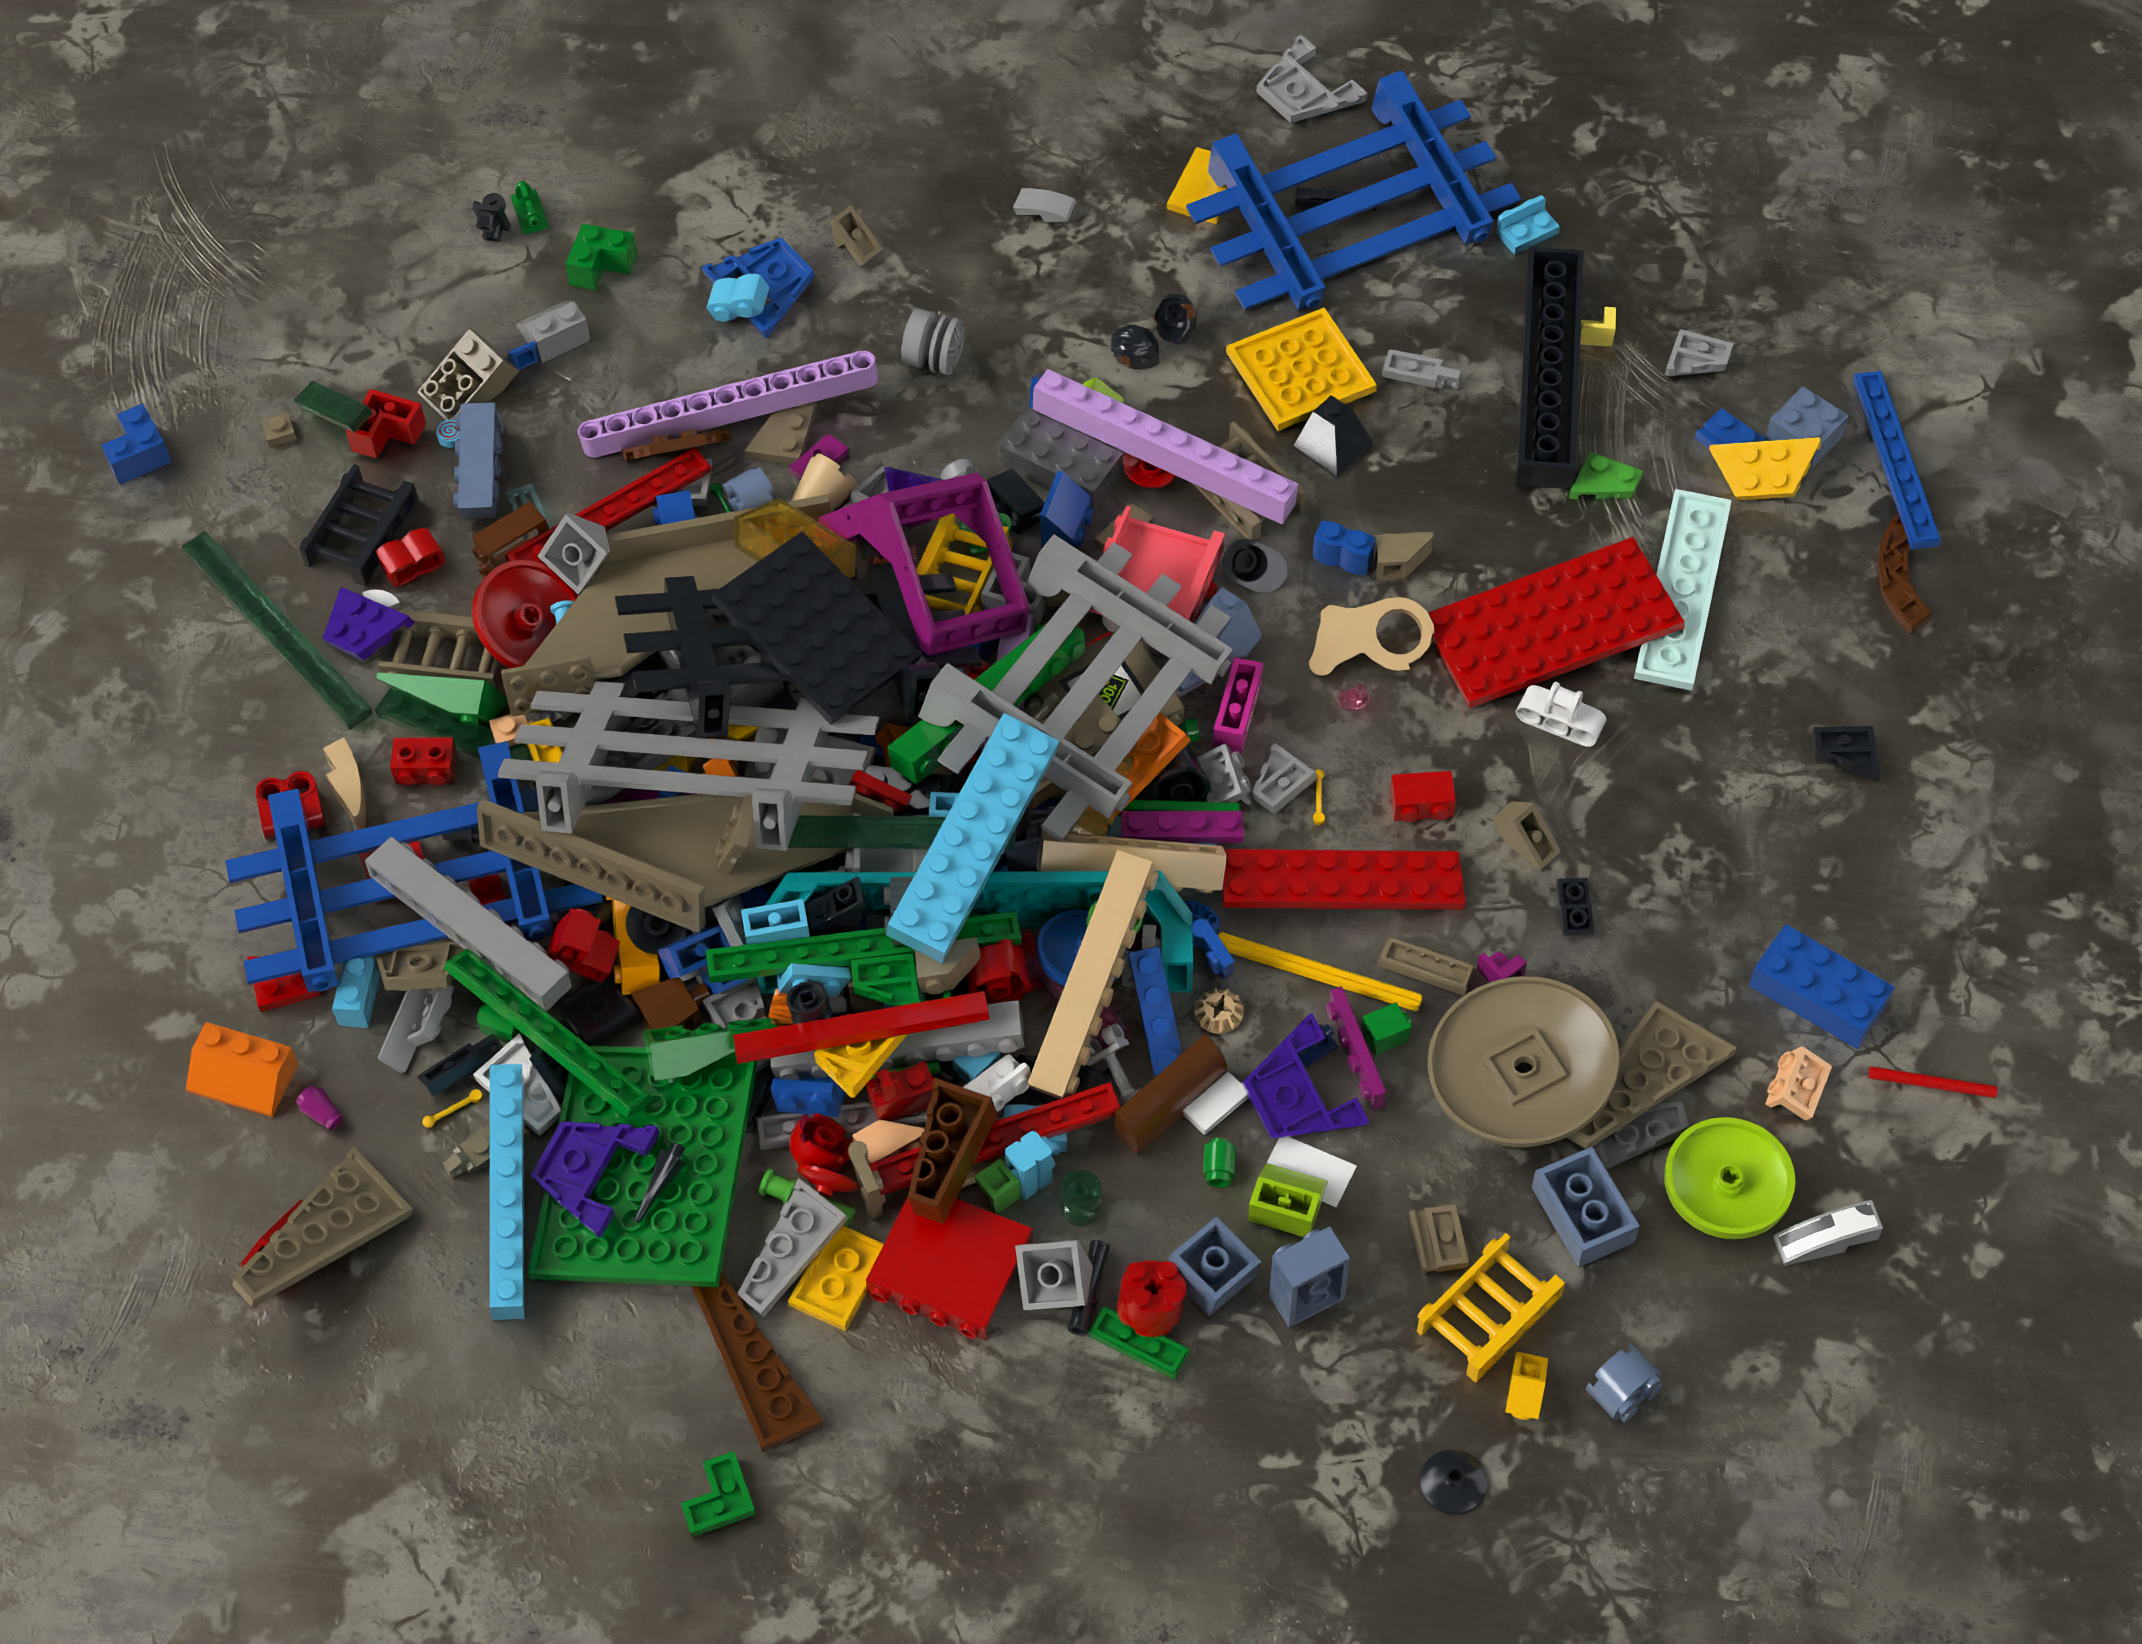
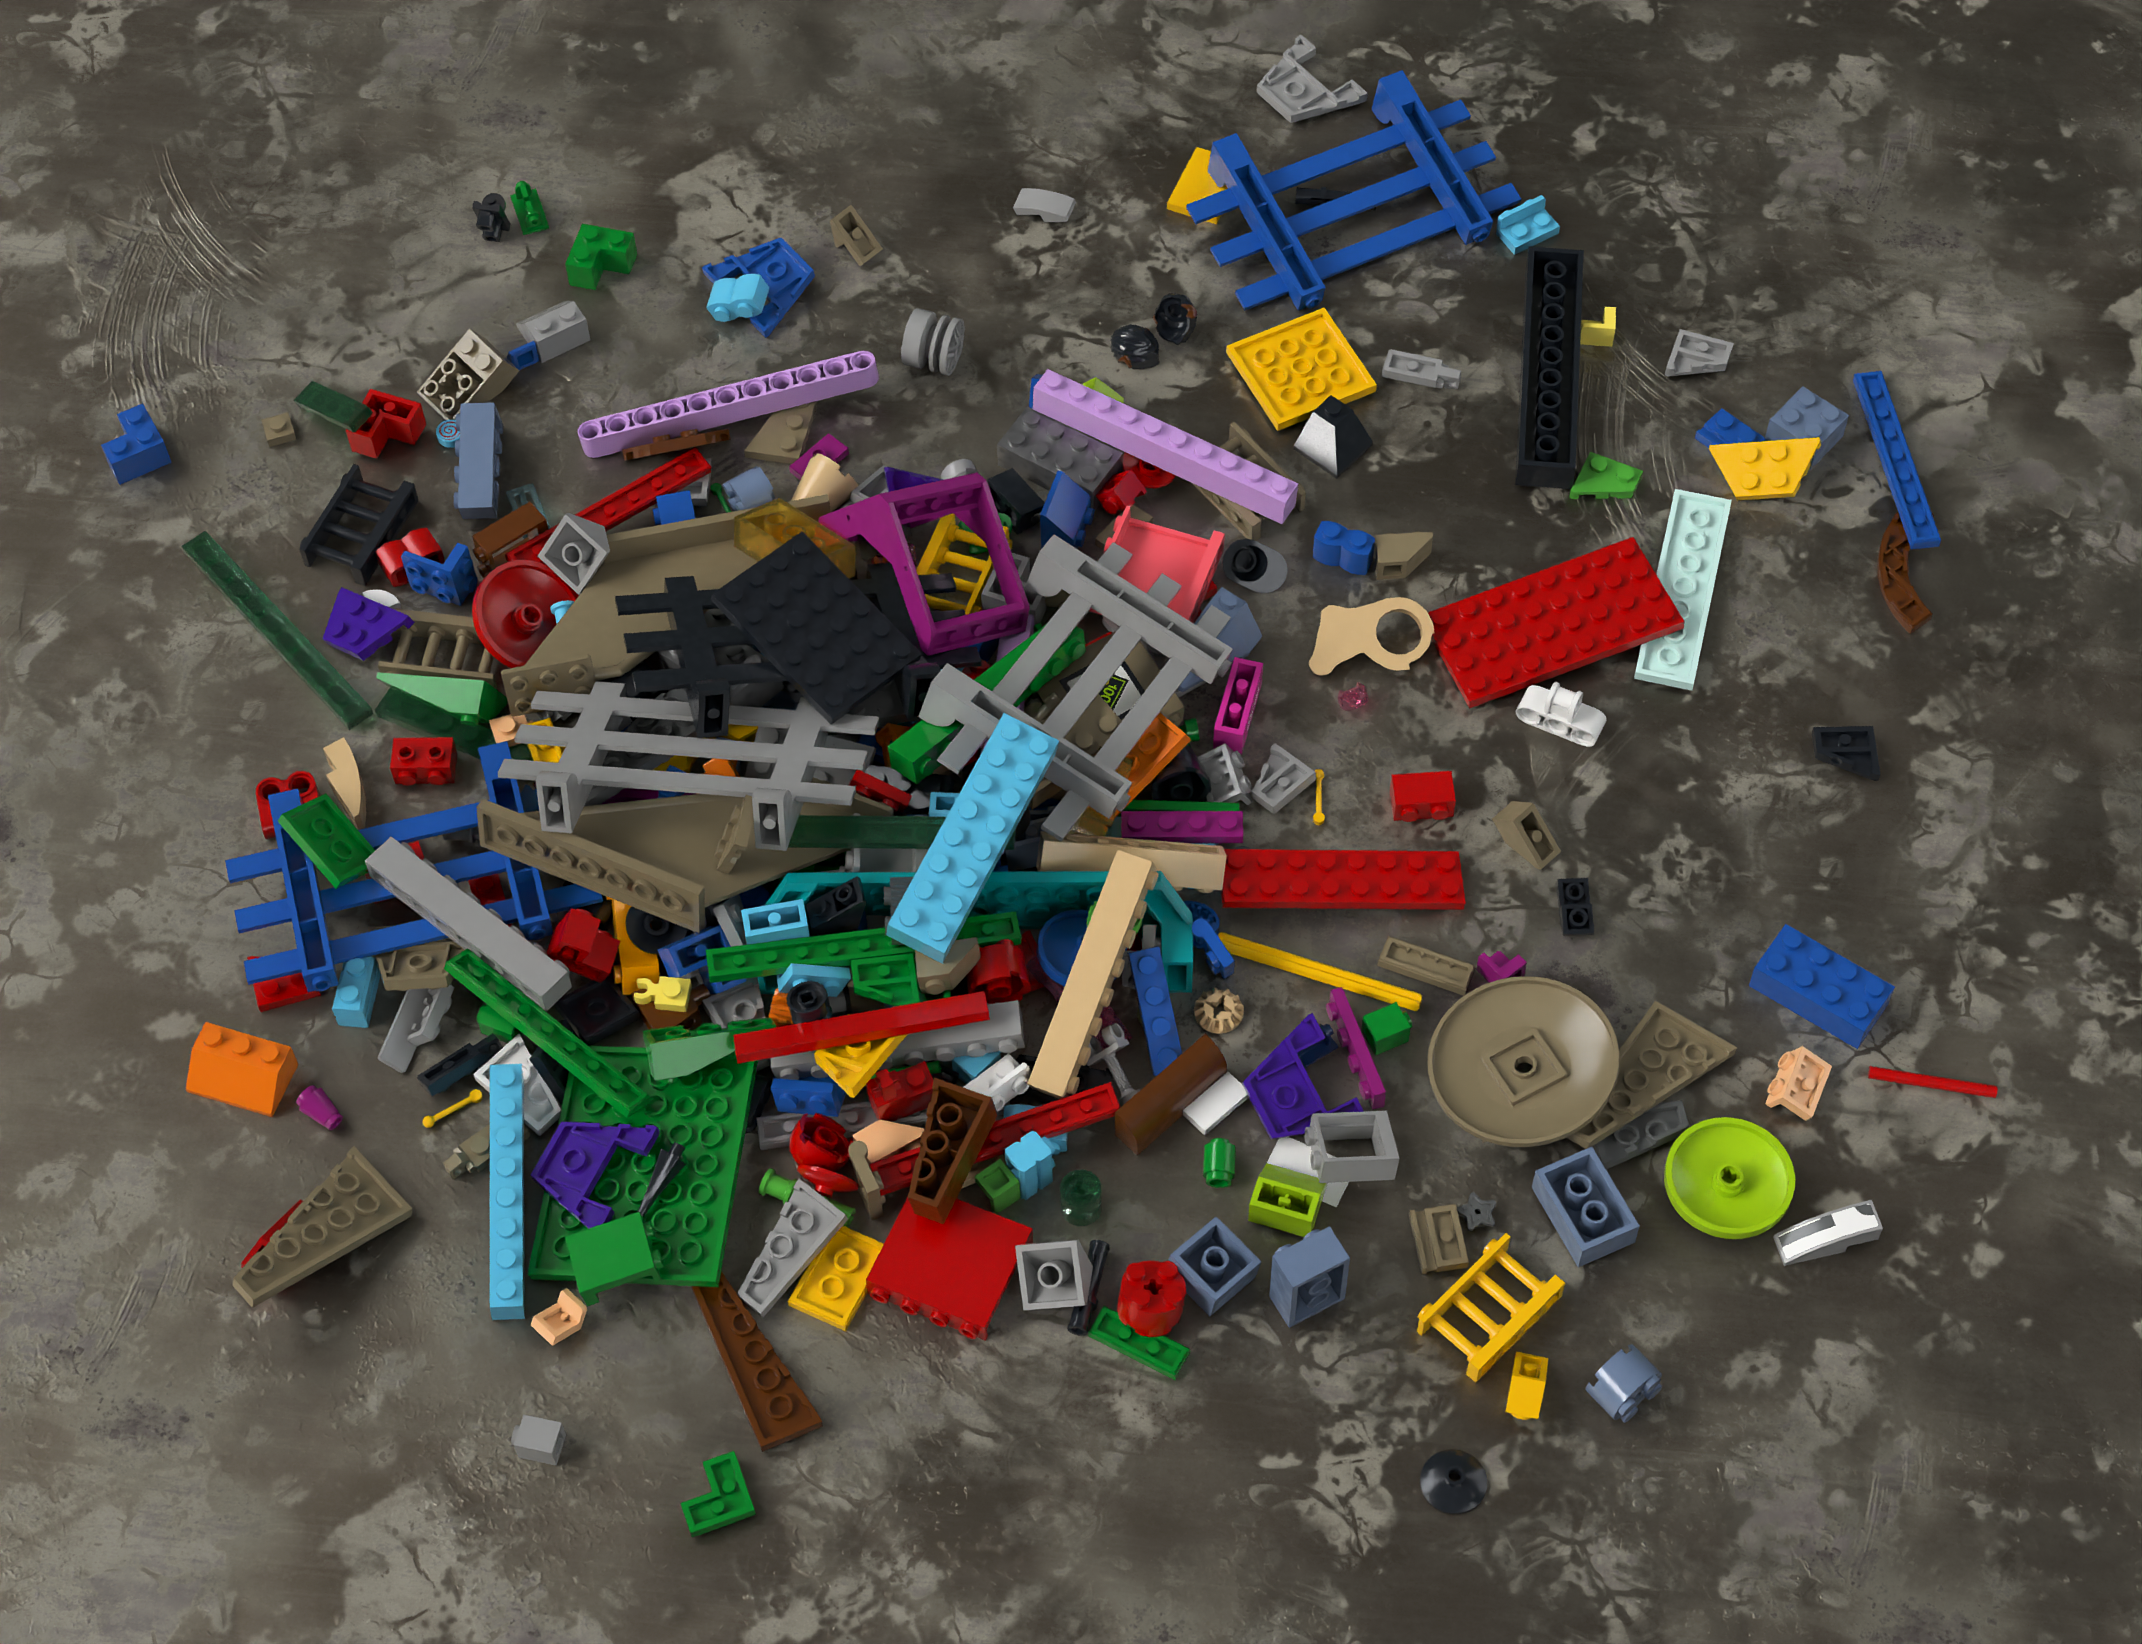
none -> green plate [278,793,375,889]
none -> blue bracket [401,543,478,606]
none -> light grey brick [511,1414,566,1466]
none -> light nougat bracket [531,1288,587,1346]
none -> green panel [565,1212,664,1307]
none -> light yellow plate [634,976,692,1012]
none -> red brick [1096,469,1147,514]
none -> light grey window [1305,1111,1400,1183]
none -> dark grey plate [1457,1192,1497,1231]

